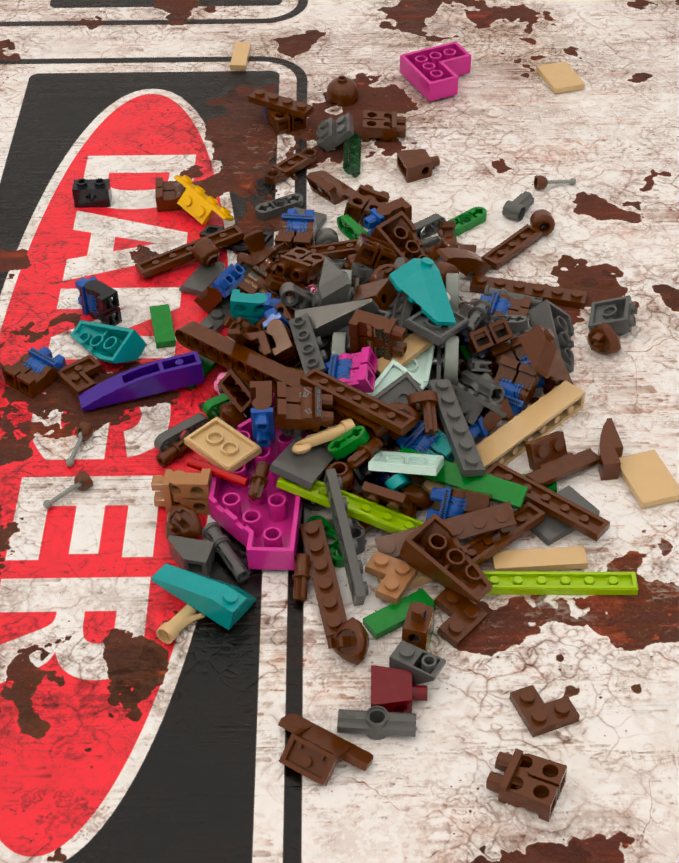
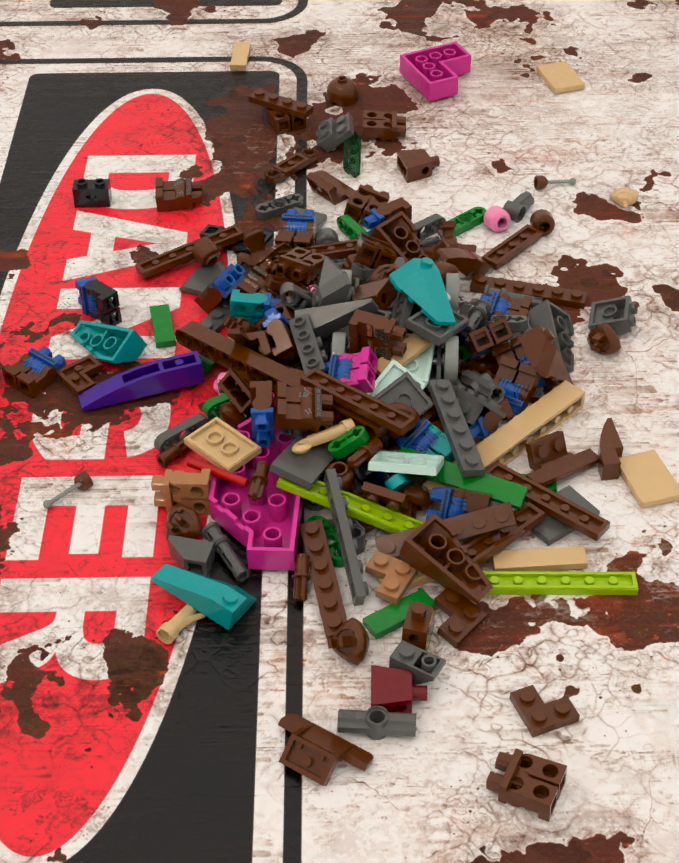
hinge [66,422,94,467] -> none
yellow bracket [174,175,234,225] -> none
reddish brown piece [407,390,439,436] -> none
dark grey piece [466,358,492,372] -> none
none -> bright pink head [483,206,511,232]
none -> tan piece [611,187,639,208]

